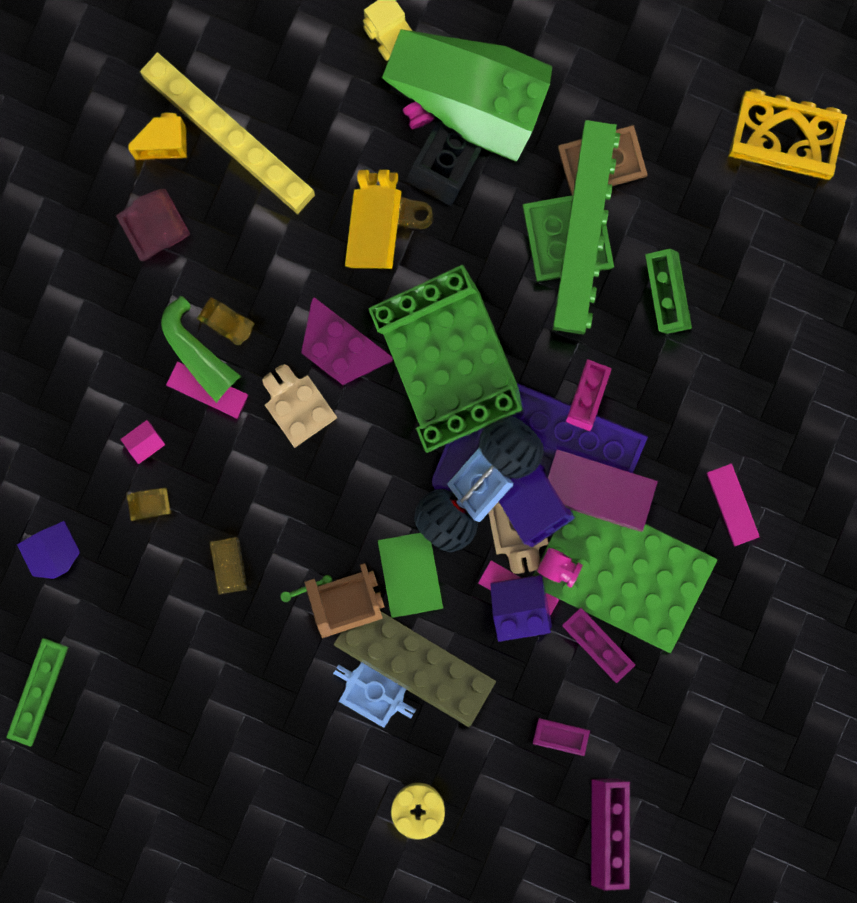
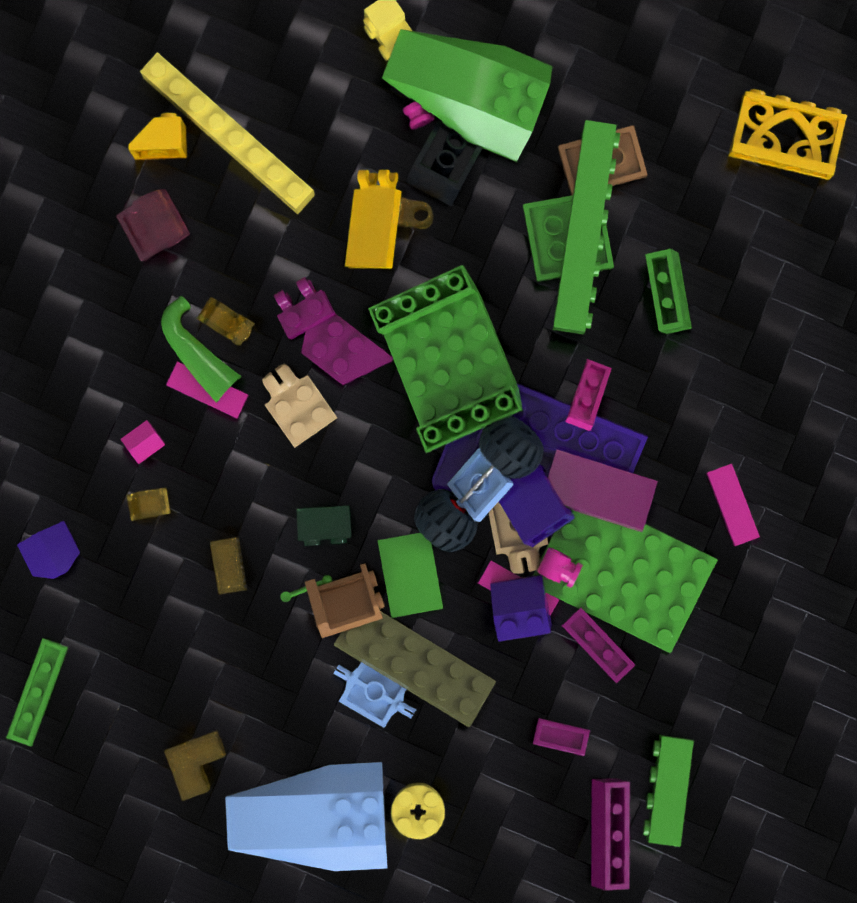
none -> clear yellow brick [165,730,226,801]
none -> light blue wedge [226,762,387,871]
none -> magenta plate [274,277,335,340]
none -> clear green brick [296,506,352,546]
none -> bright green brick [643,735,694,847]

